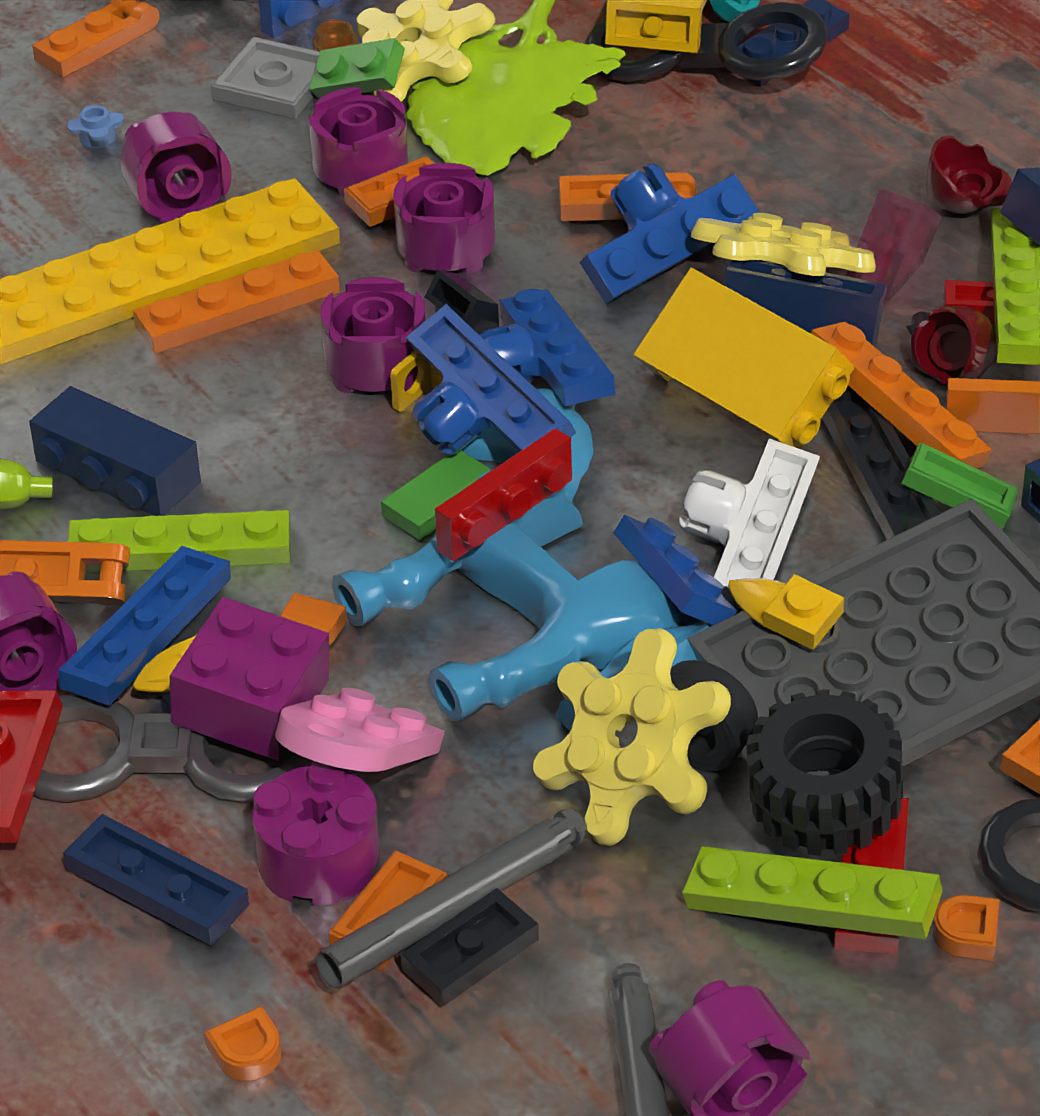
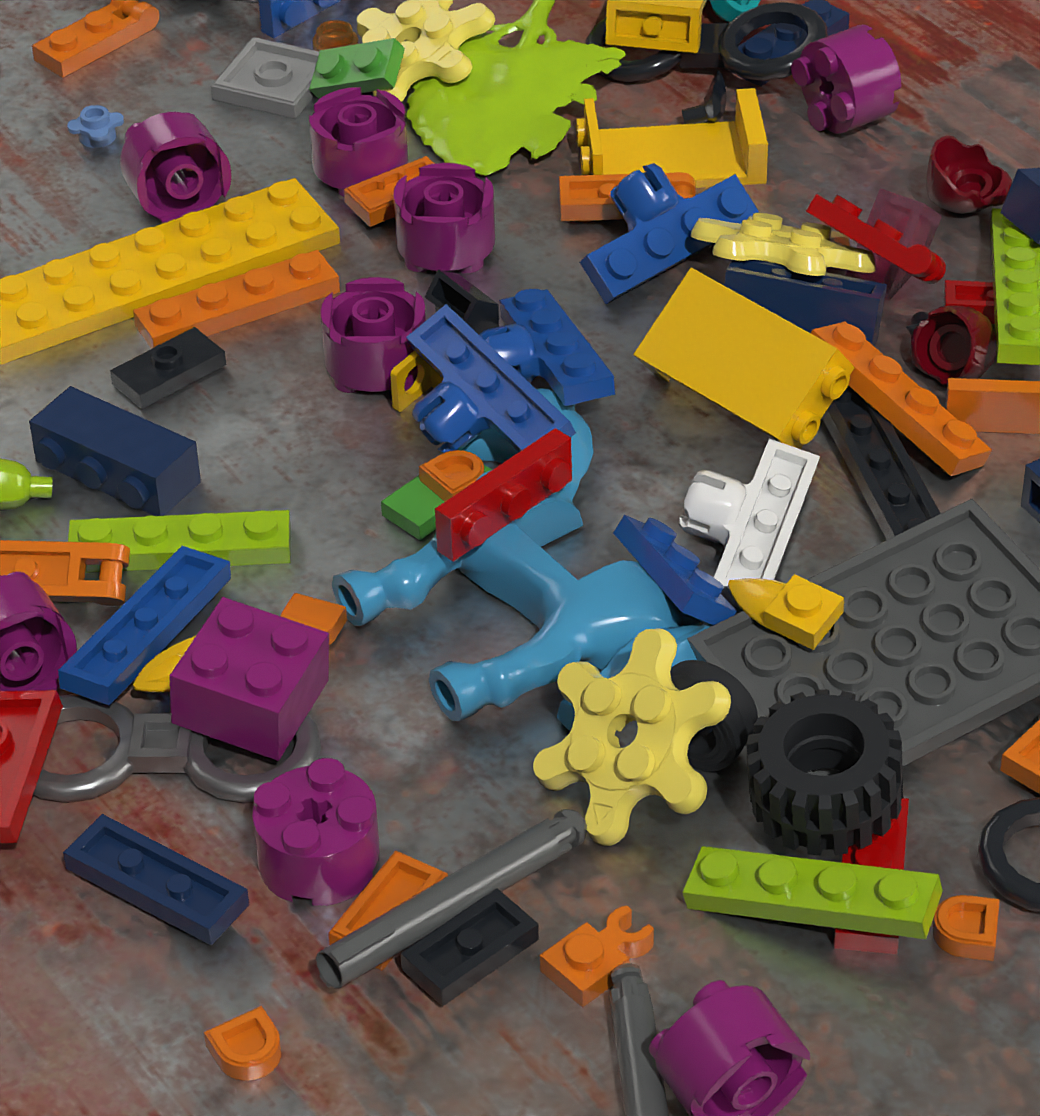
bright pink plate [275,688,445,772] -> none
bright green tile [901,443,1019,530] -> none
none -> black plate [110,327,226,409]
none -> orange tile [419,450,485,501]
none -> orange plate [540,905,654,1008]
none -> yellow panel [576,88,768,188]
none -> black bar [682,70,726,124]
none -> magenta brick [791,25,901,134]
none -> red plate [806,194,946,284]

